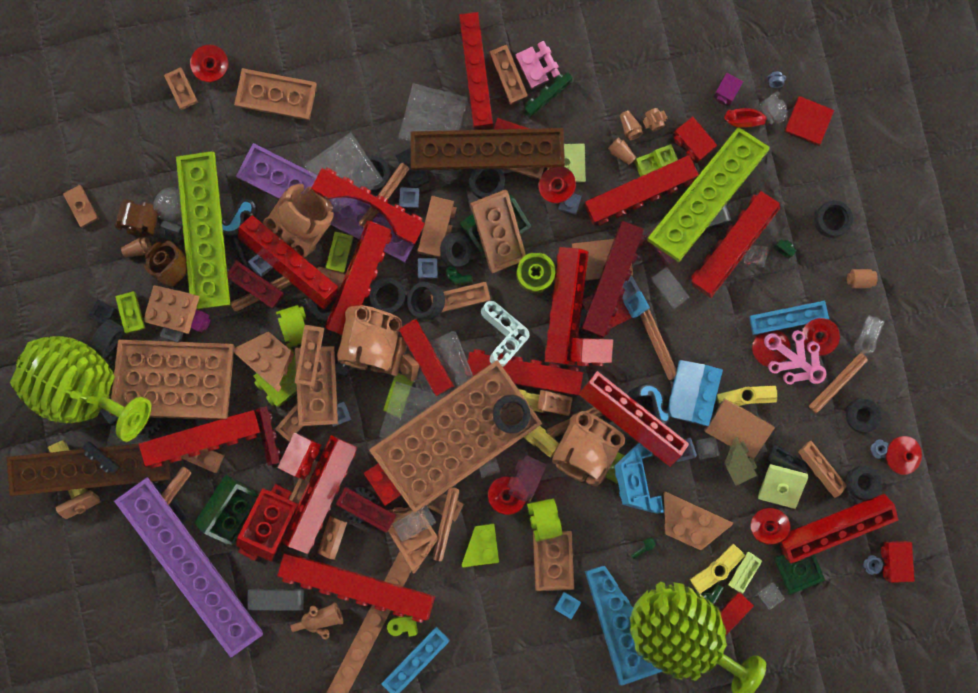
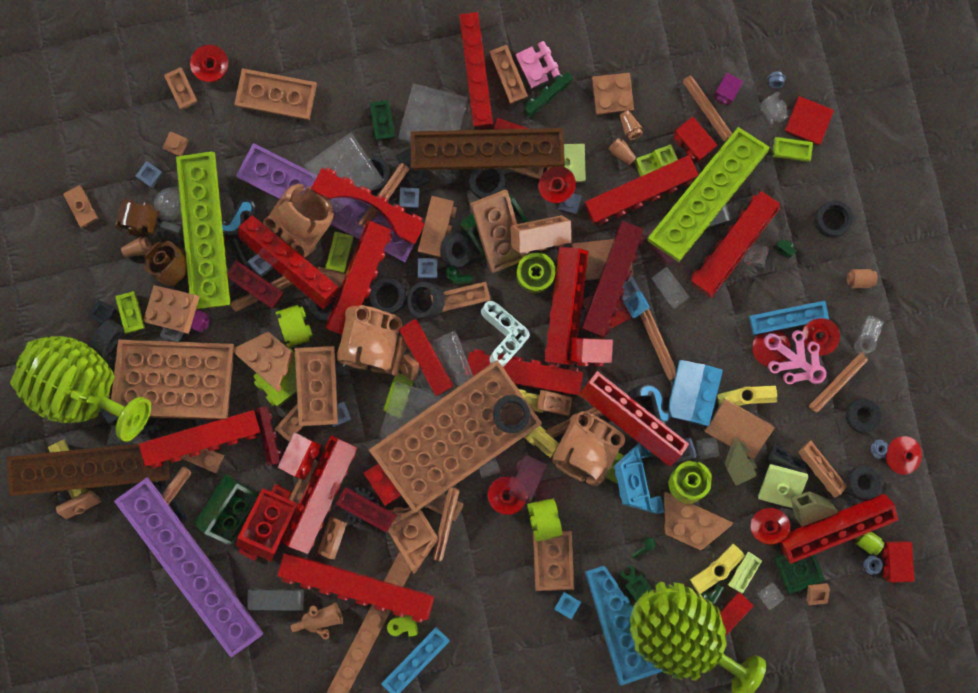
black plate [82,442,120,473] -> none
nougat plate [295,324,324,386] -> none
clear plate [392,505,436,542] -> none
lime wing [462,524,499,567] -> none
nougat gear [643,108,668,132] -> none
red arm [724,108,767,128] -> none
none -> sand blue plate [136,161,163,188]
none -> nougat plate [162,131,189,156]
none -> dark green plate [370,100,395,141]
none -> nougat brick [510,215,571,254]
none -> nougat plate [592,73,634,115]
none -> dark green plate [620,565,652,602]
none -> lime brick [668,461,712,504]
none -> nougat axle [683,75,732,141]
none -> lime tile [772,137,813,162]
none -> olive slope [791,491,838,526]
none -> nougat plate [806,583,830,605]
none -> lime brick [854,531,885,555]

